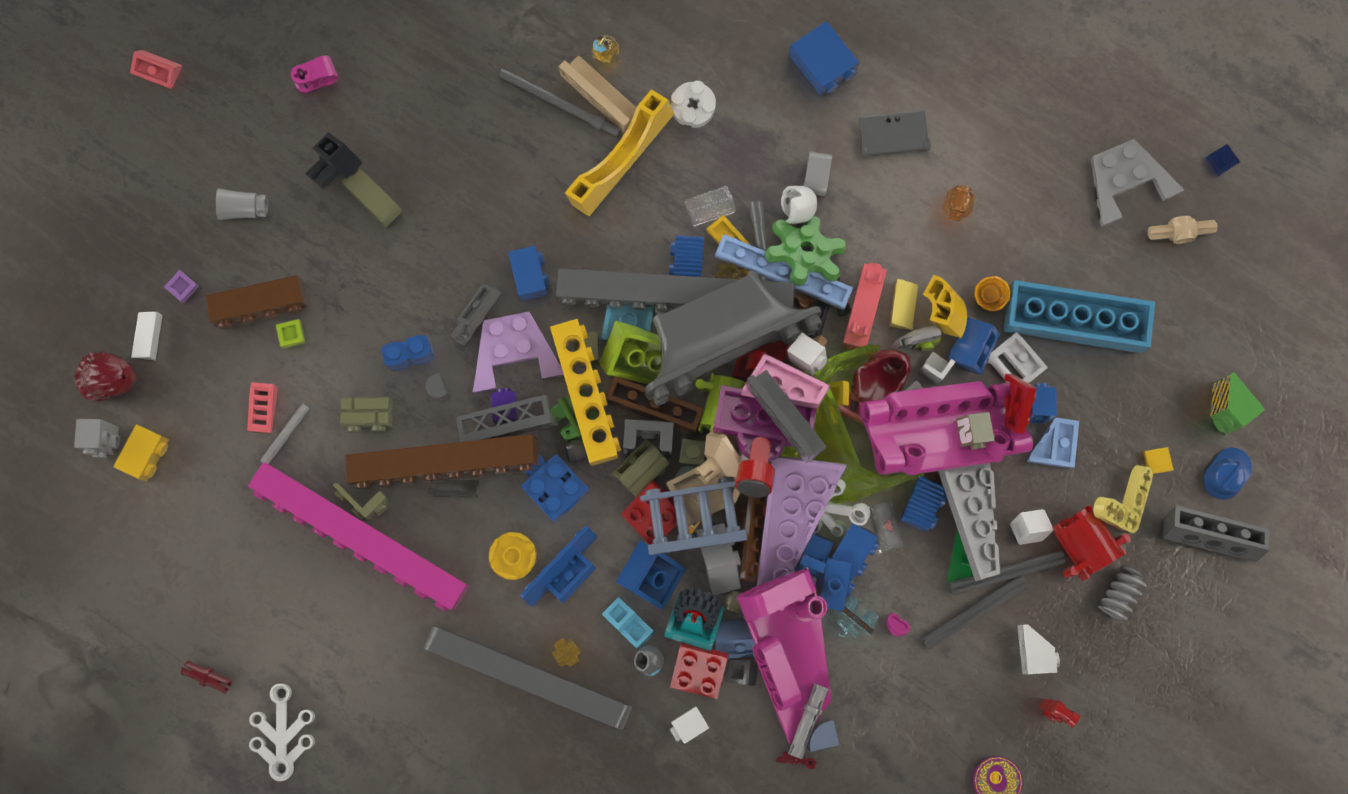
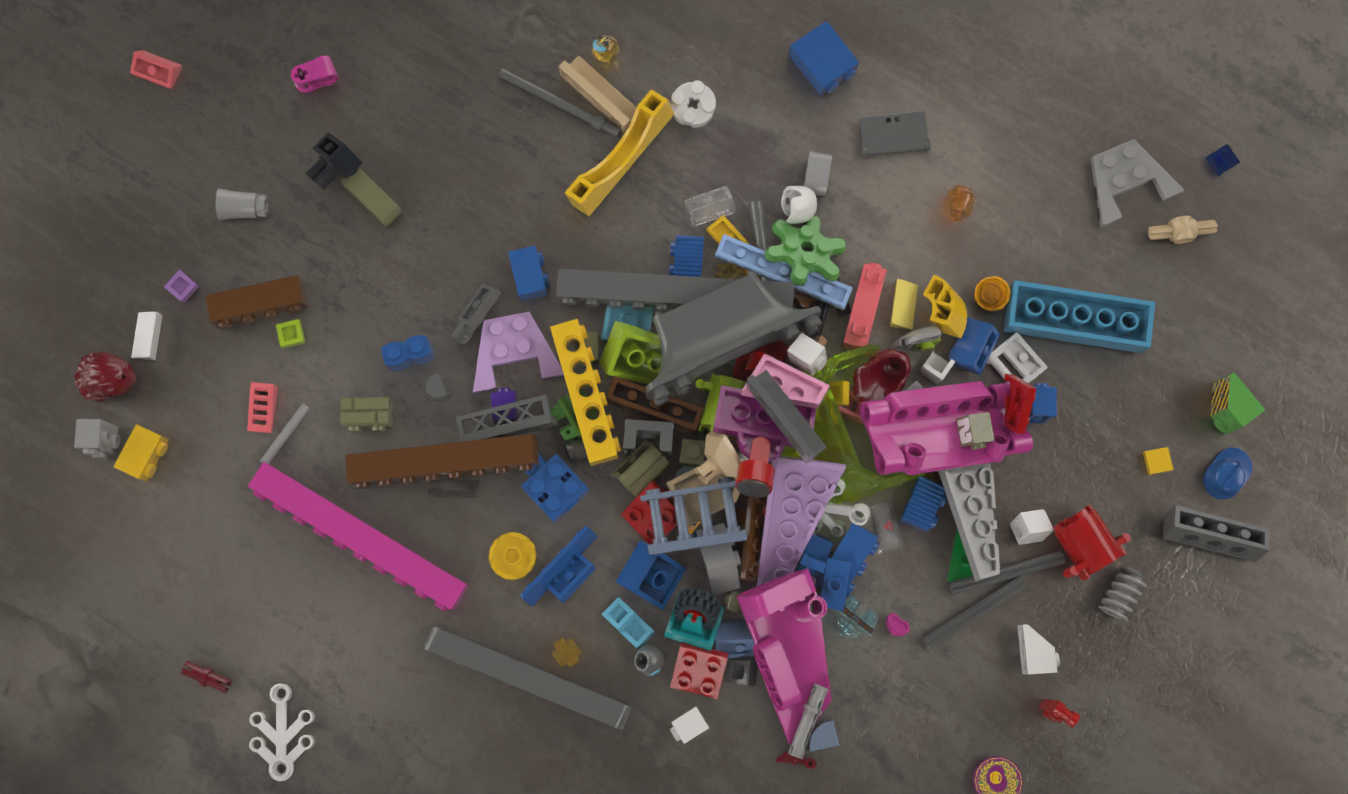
olive bracket [333,482,390,520] -> none
light blue wing [1027,418,1079,469] -> none
light yellow beam [1093,465,1153,533] -> none

